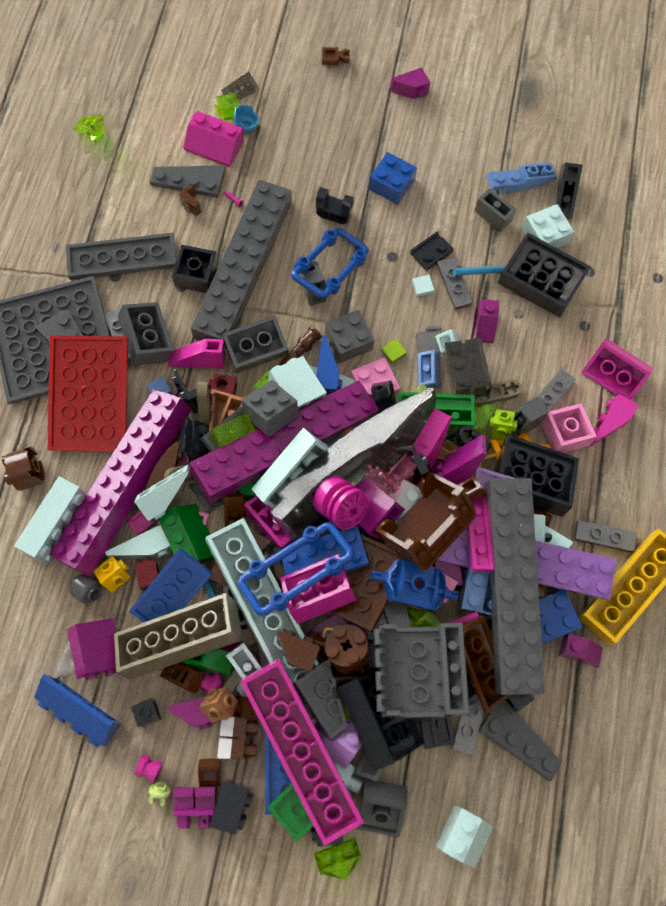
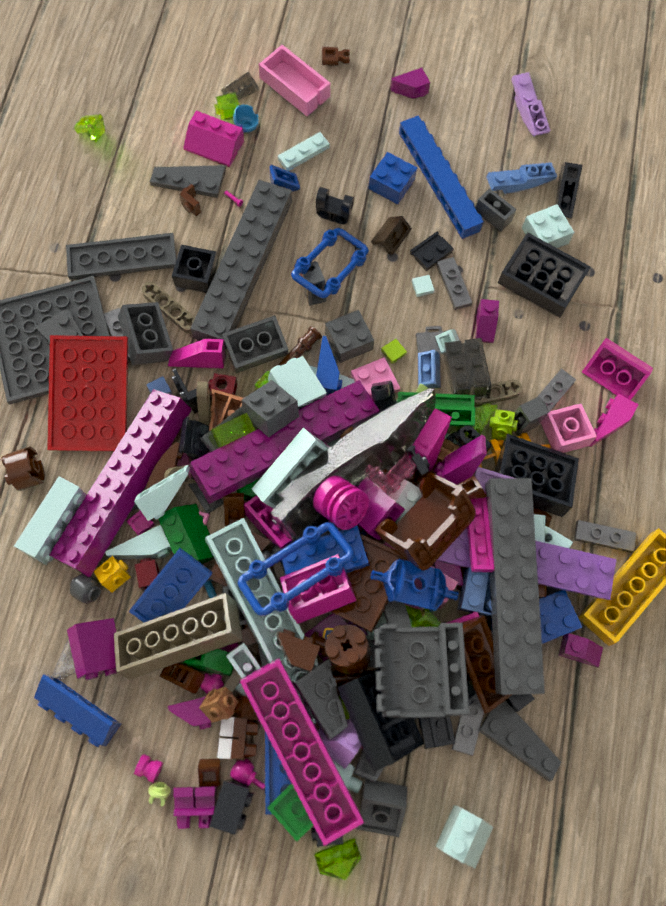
black brick [131,698,162,728] -> none
dark azure bar [453,266,505,276] -> none
none -> dark tan beam [142,282,195,334]
none -> dark pink piece [230,759,265,790]
none -> bright pink piece [259,45,331,116]
none -> blue slope [269,164,300,191]
none -> light aqua plate [278,132,330,171]
none -> dark brown panel [371,216,412,254]
none -> blue brick [399,115,483,239]
none -> lavender slope [511,72,550,136]

